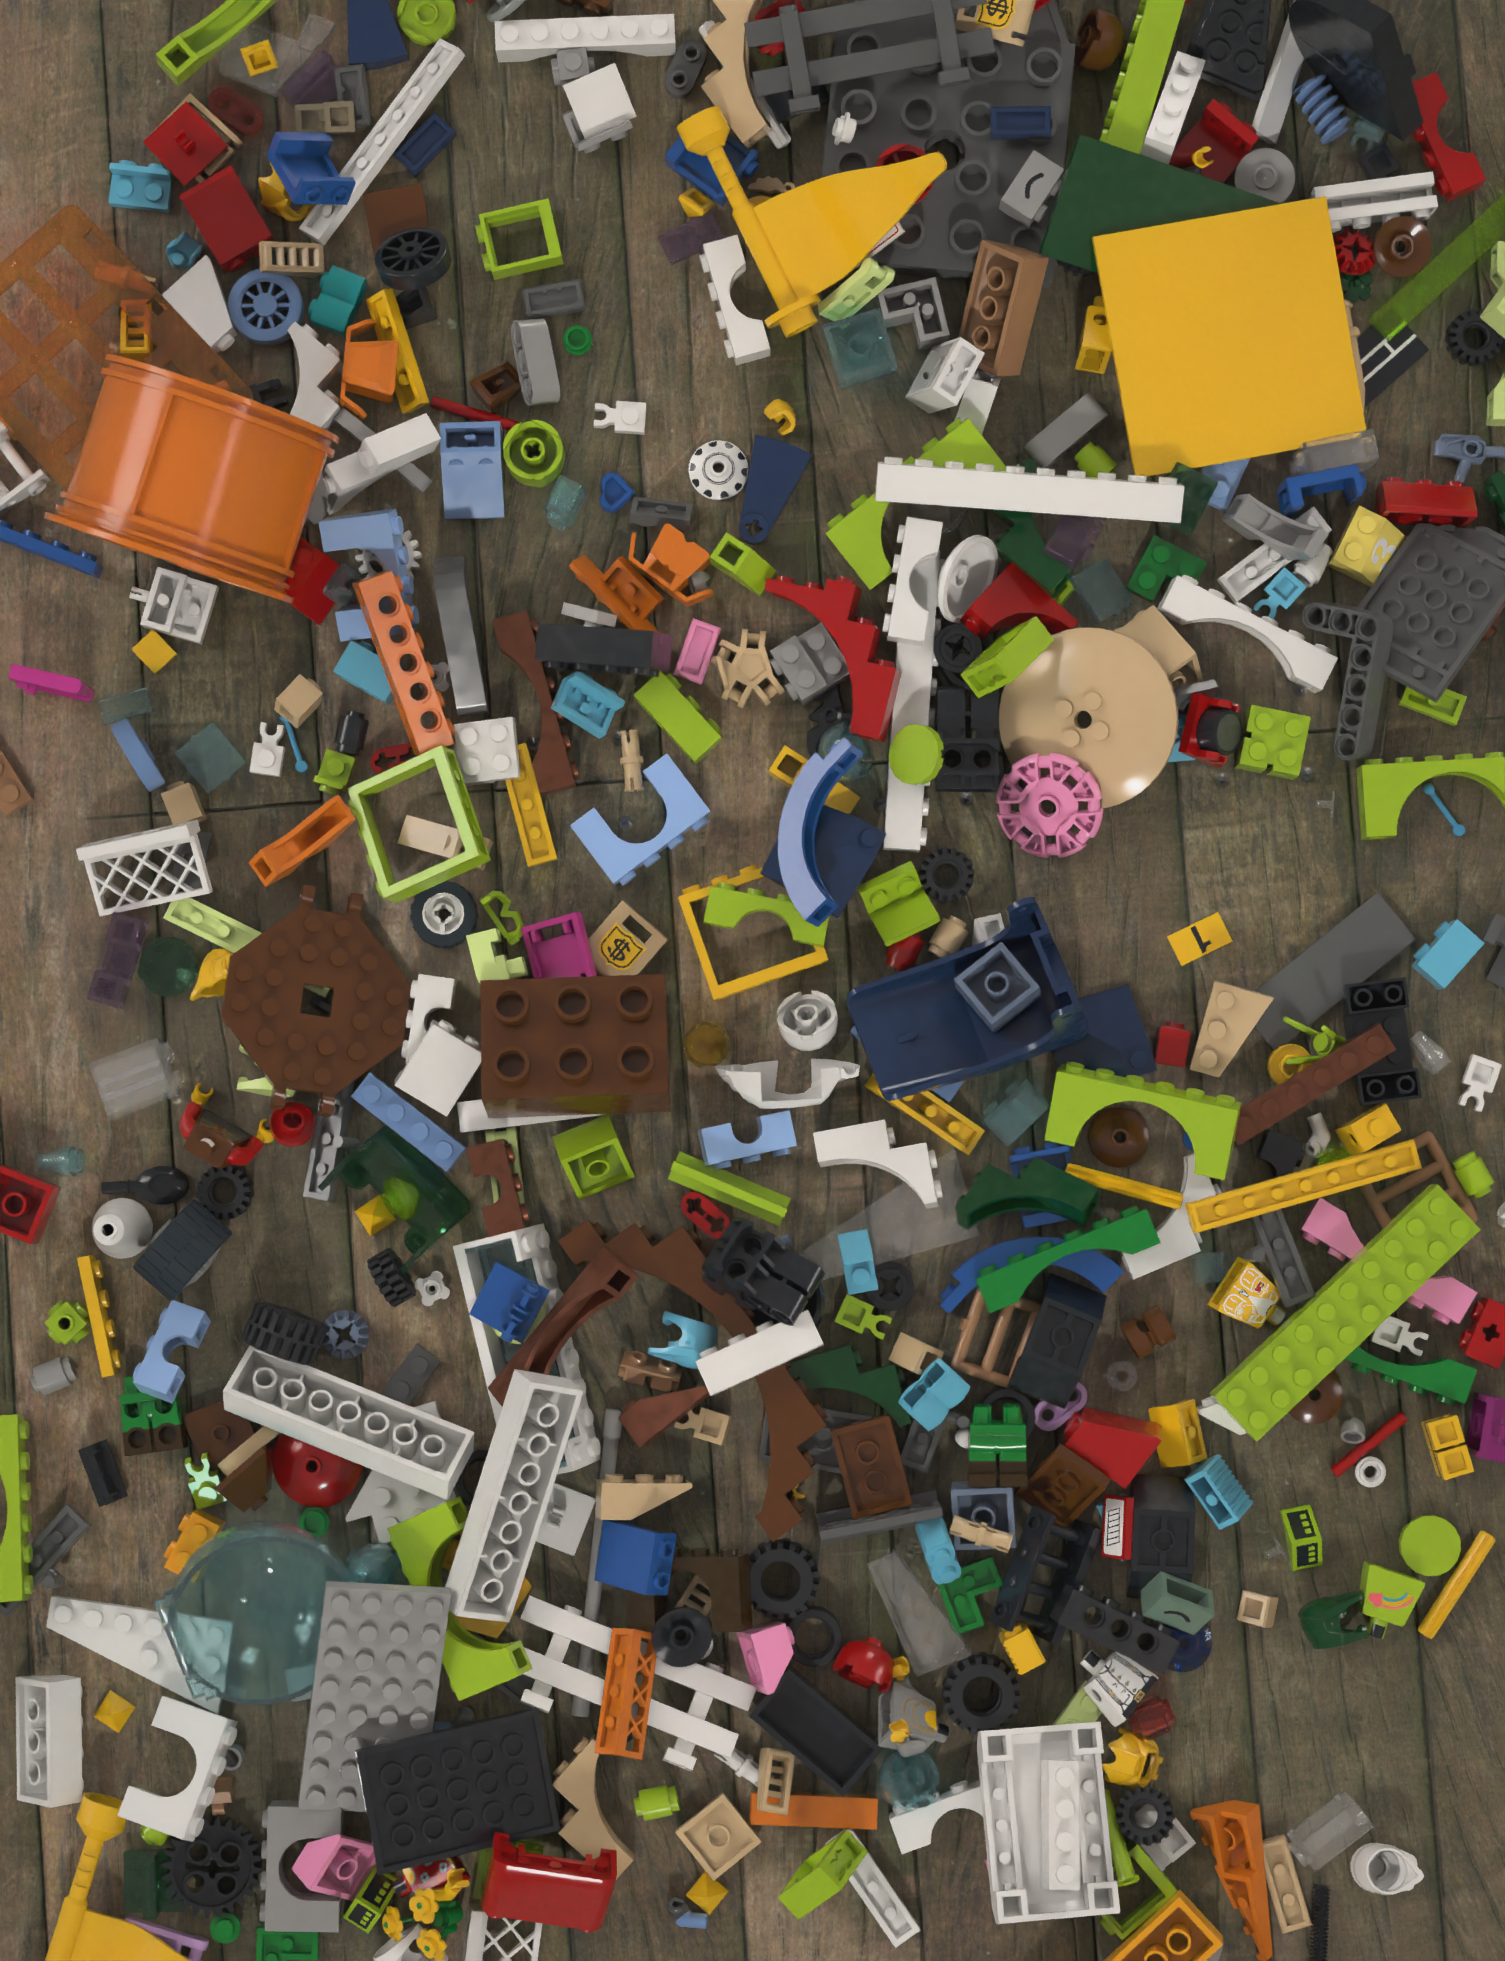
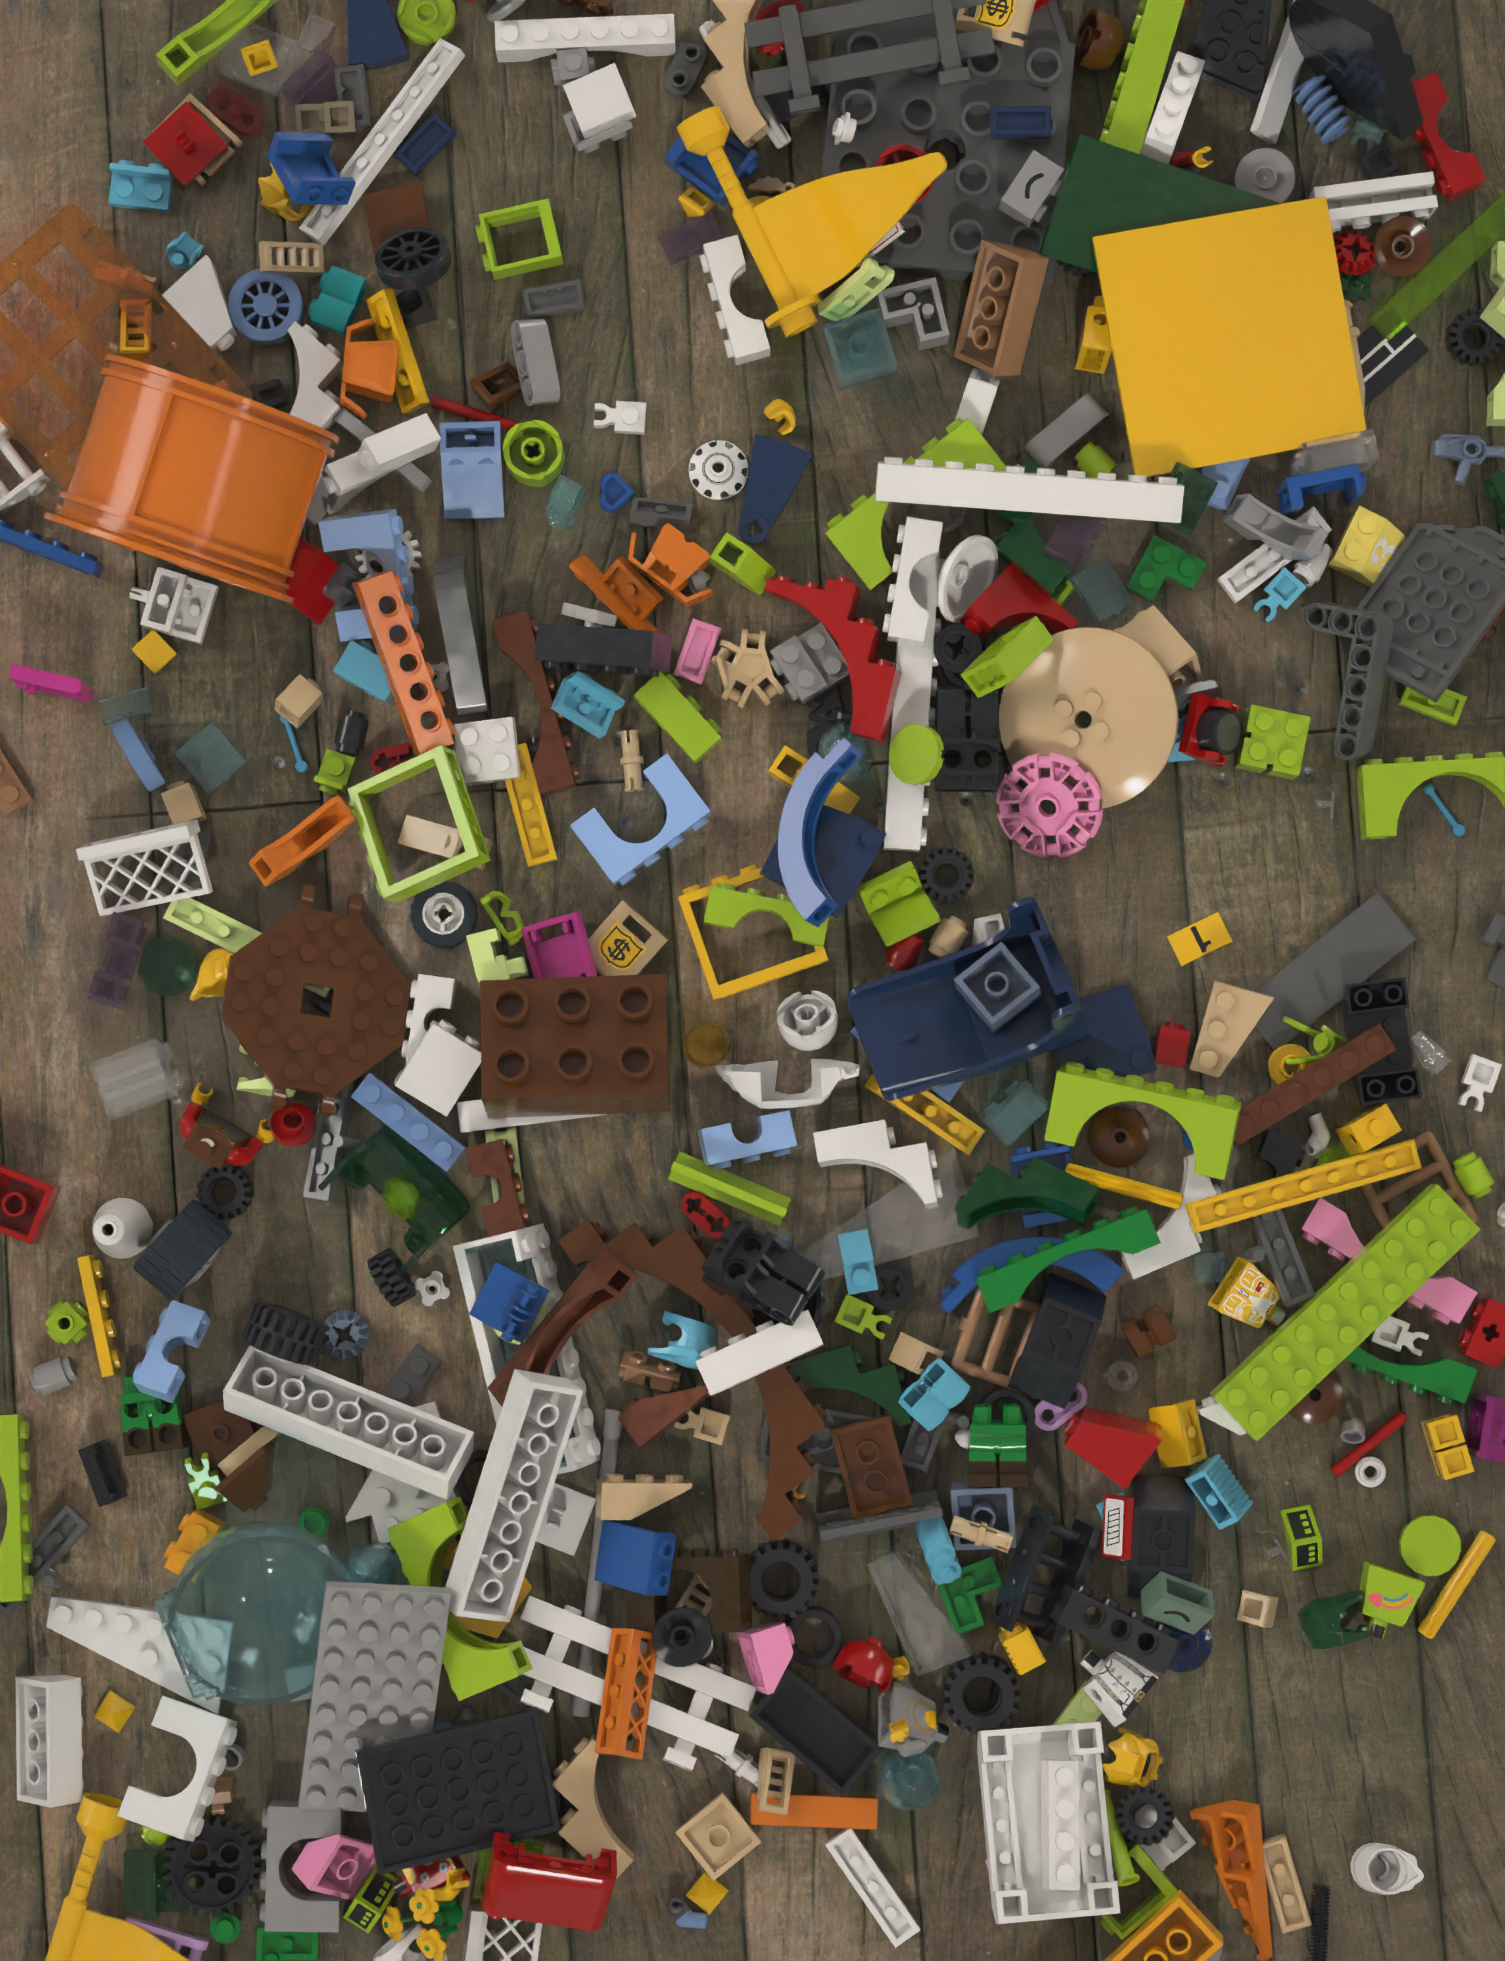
clear light blue cone [37,1146,85,1176] -> none
black piece [101,1166,189,1205] -> none
red slope [179,165,275,274] -> none
white plate [249,722,285,777] -> none
red dish [272,1433,363,1508] -> none
yellow slope [354,1195,396,1236] -> none
lime slope [552,1114,635,1200] -> none
green plate [562,325,593,356] -> none
lime brick [634,1784,680,1821] -> none
lime window [777,1829,868,1920] -> none
white arch [888,1777,983,1854] -> none
white window [905,337,985,414] -> none
reddish brown plate [1015,1443,1111,1527] -> none
clear red head [1128,1695,1176,1740] -> none
white arch [1157,575,1338,693] -> none
red bracket [1173,99,1259,183] -> none
clear window [1286,1789,1374,1872] -> none
red slope [1375,477,1477,528] -> none
medium azure brick [1411,919,1485,990] -> none

